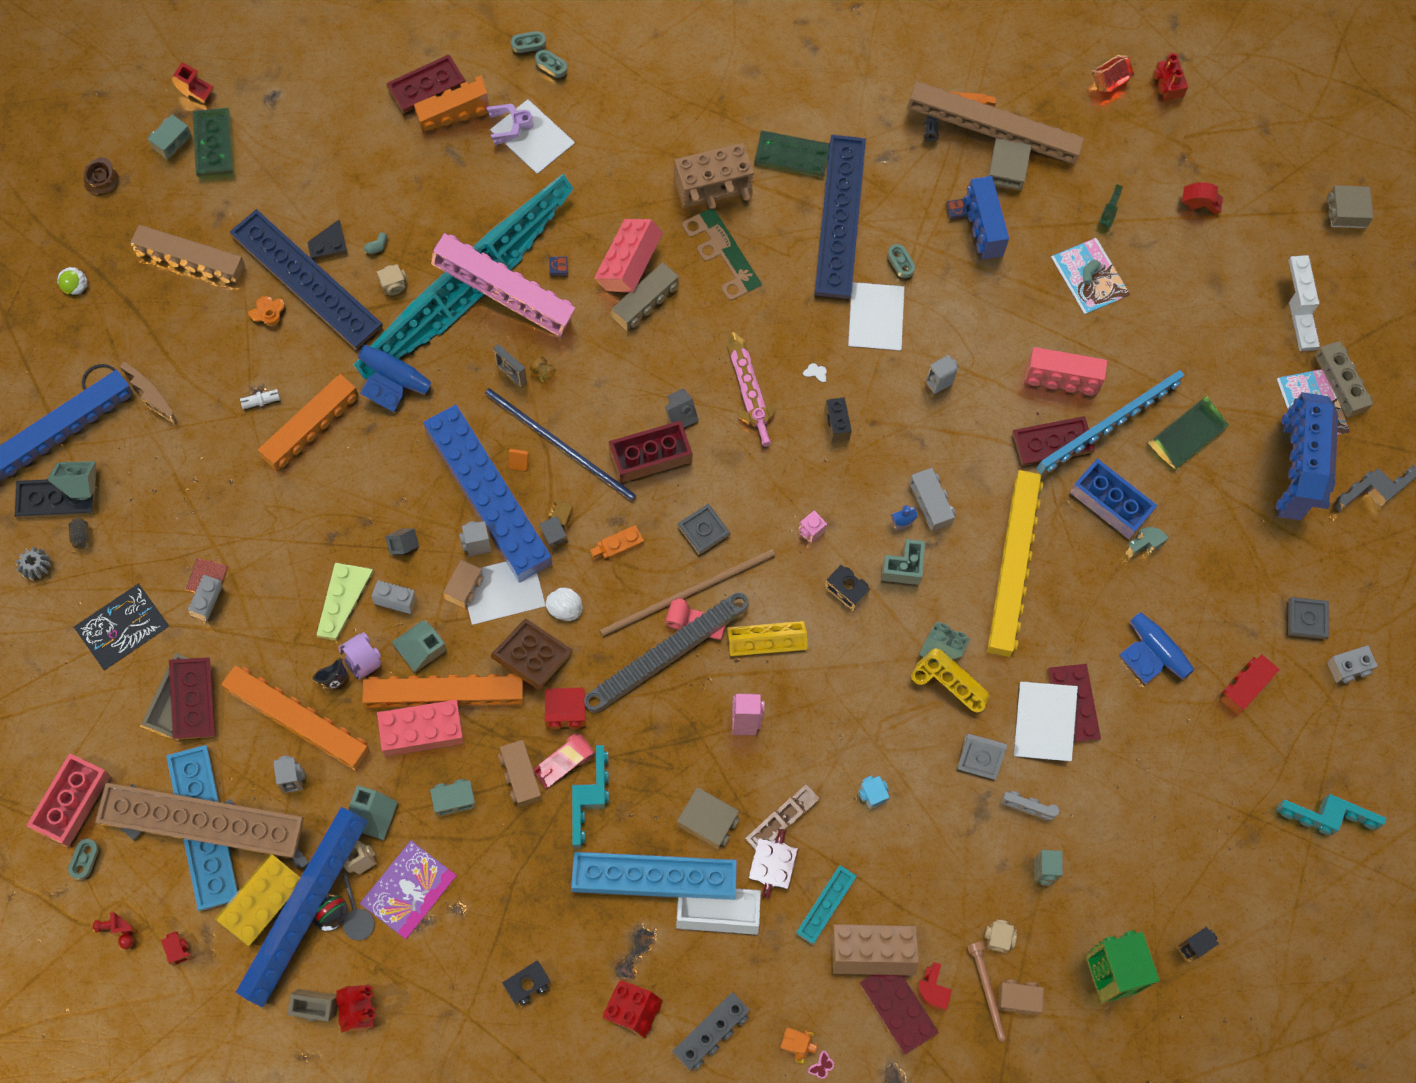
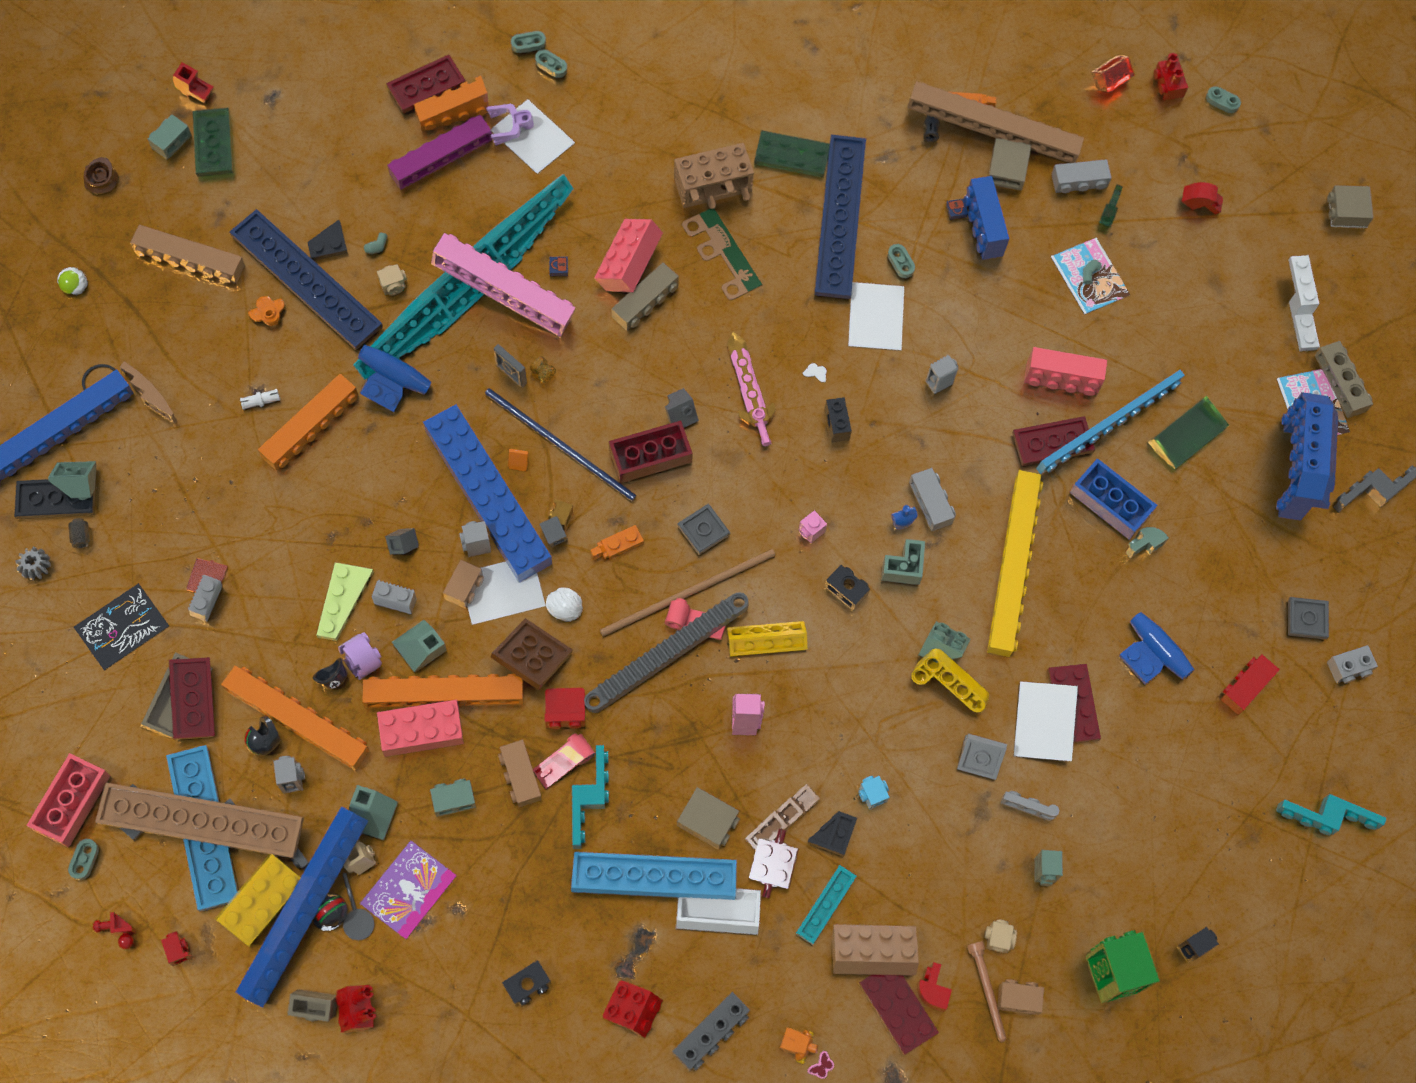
none -> black helmet [244,715,280,755]
none -> magenta brick [388,115,493,190]
none -> black wing [807,811,857,857]
none -> light grey brick [1052,160,1111,193]
none -> sand green plate [1206,87,1241,113]

